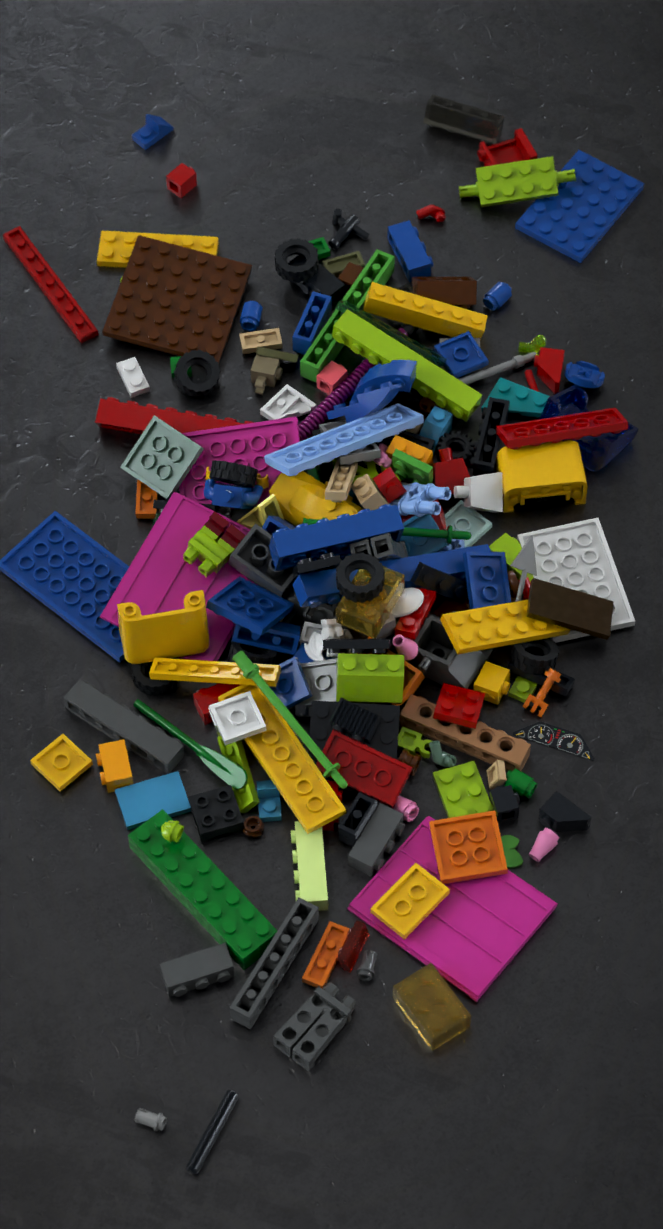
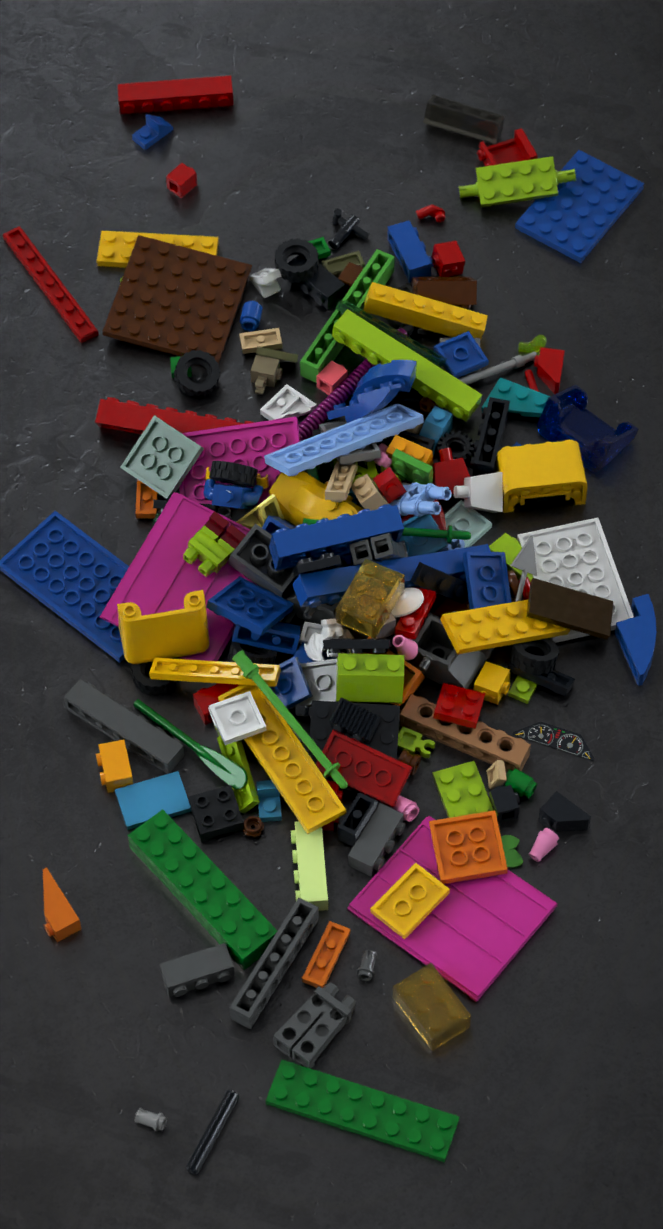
yellow plate [30,734,93,792] -> none
white plate [116,357,150,398] -> none
lime plate [161,820,184,843] -> none
blue brick [292,292,332,355] -> none
black tyre [336,552,385,603] -> none
clear red plate [338,920,370,972] -> none
sand green arm [429,740,457,768] -> none
blue brick [483,282,512,311] -> none
red plate [496,408,628,449] -> none
orange hinge [522,668,561,717] -> none
blue tile [564,361,605,388] -> none
none -> orange slope [43,867,81,942]
none -> red brick [117,75,234,114]
none -> white slope [249,268,282,298]
none -> green plate [266,1059,460,1162]
none -> red head [431,241,466,277]
none -> blue slope [615,594,657,686]

